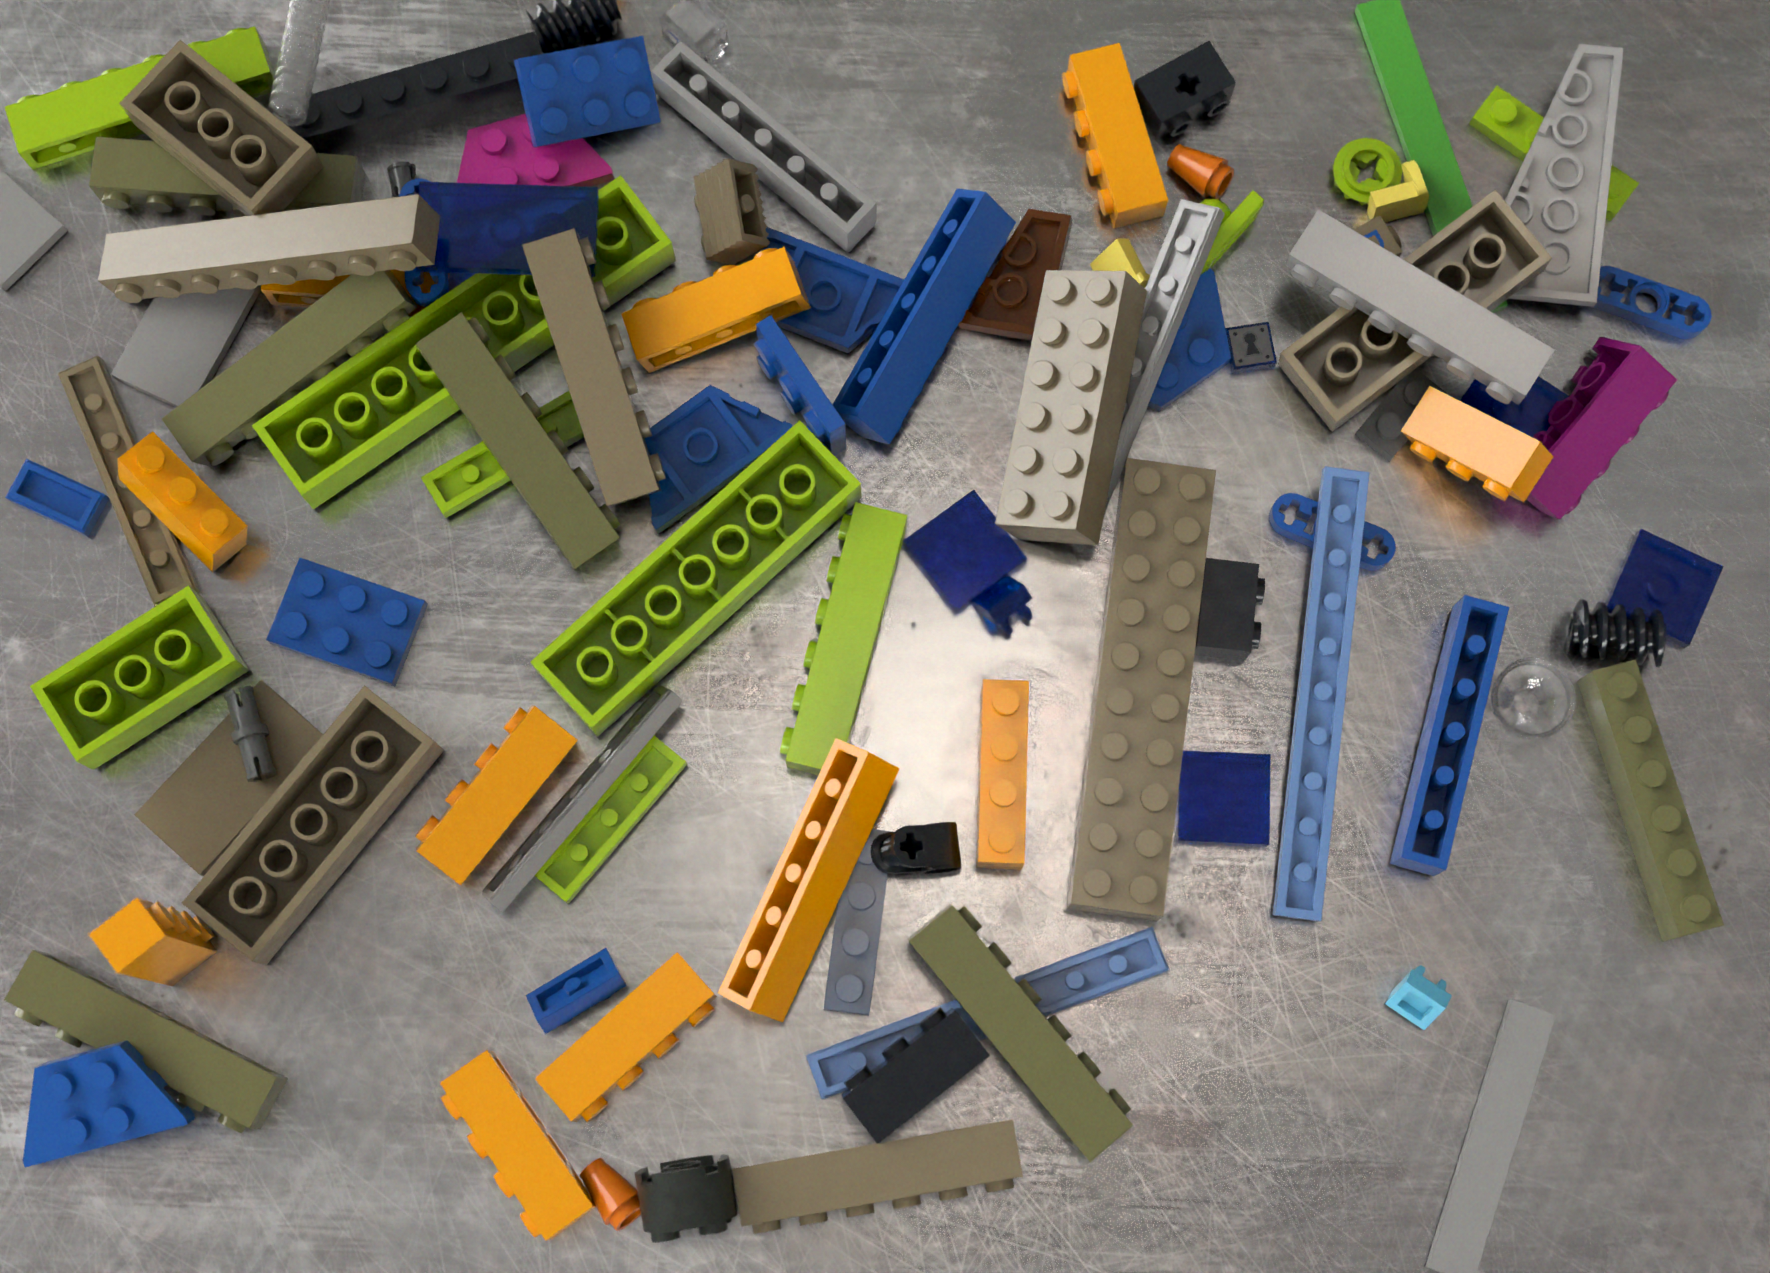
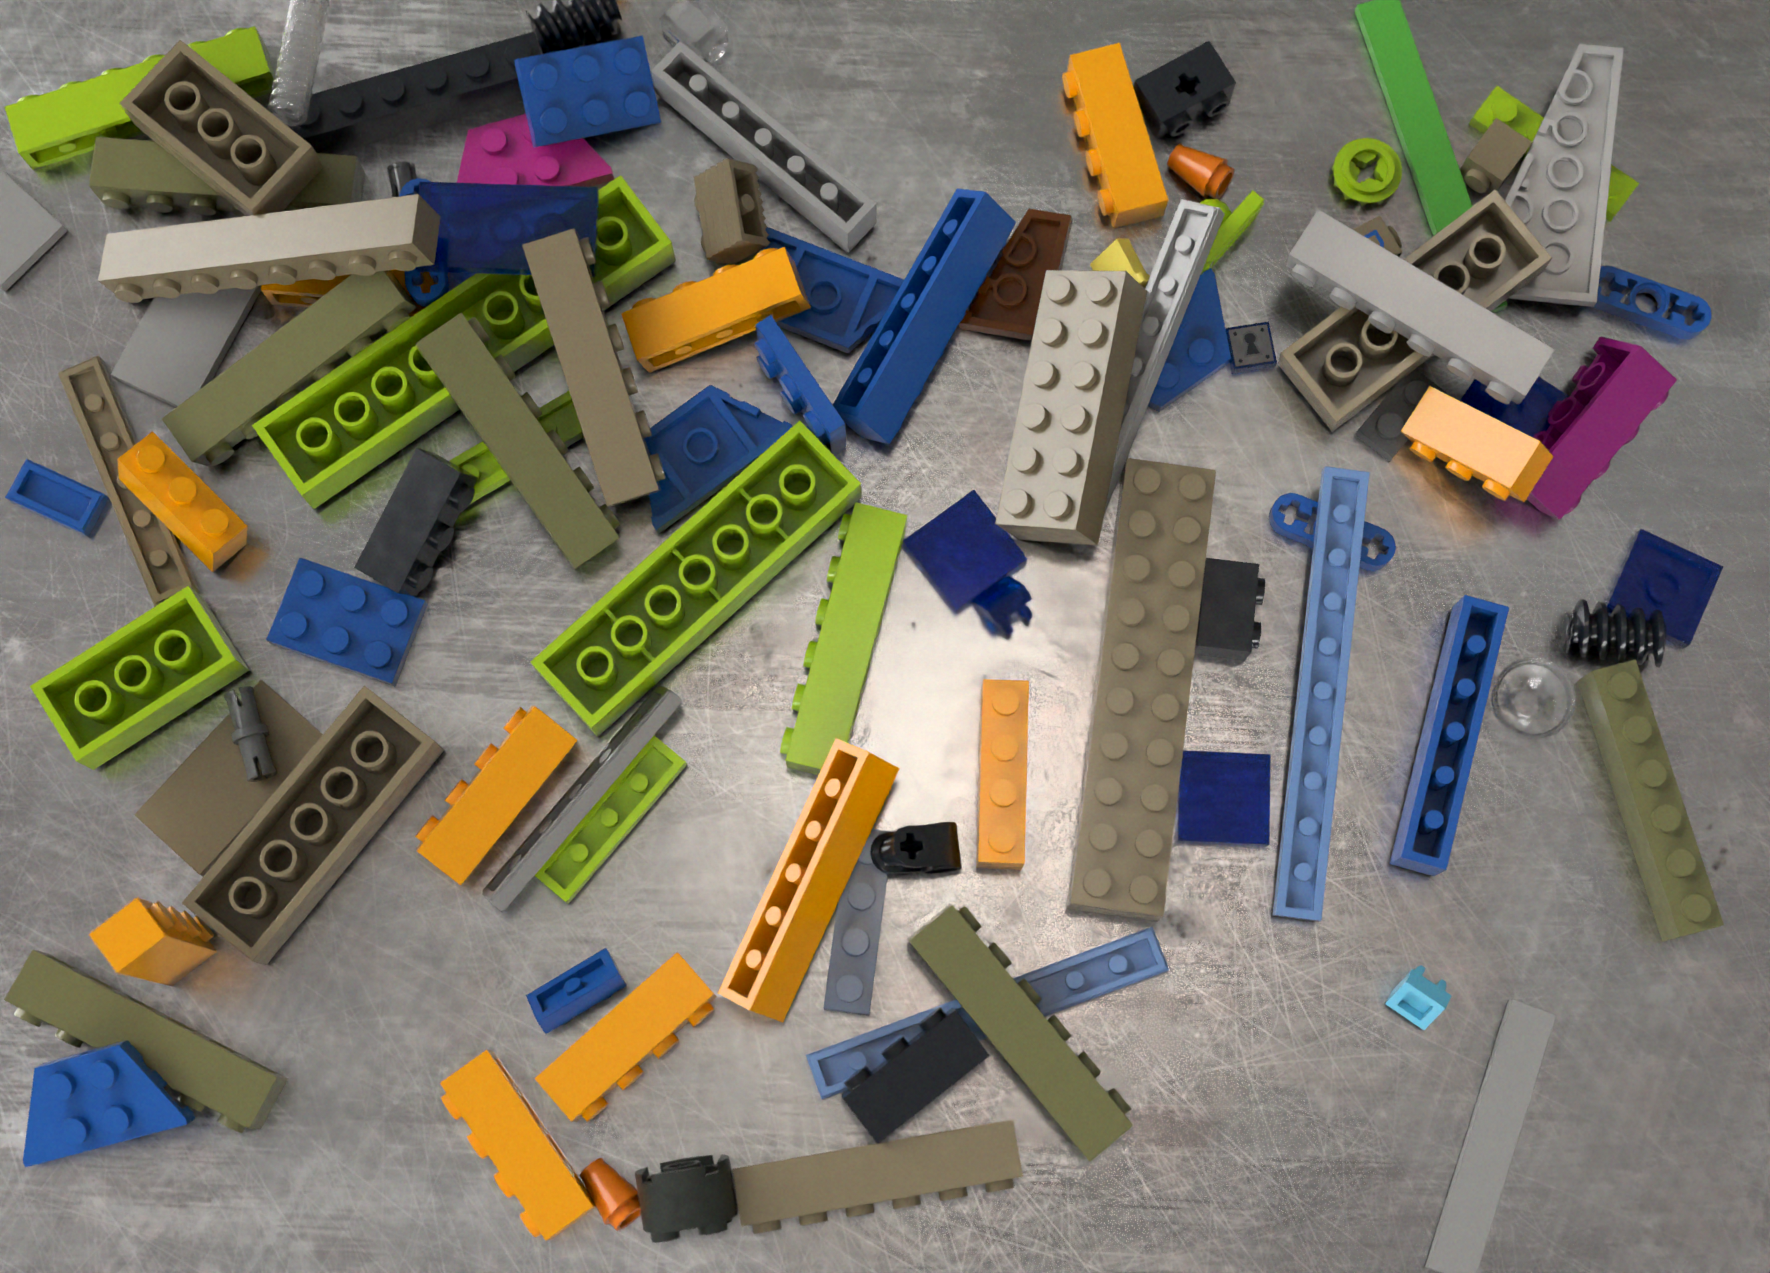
light yellow tile [1367,160,1429,223] -> none
none -> black brick [354,448,478,596]
none -> dark tan brick [1460,118,1532,195]

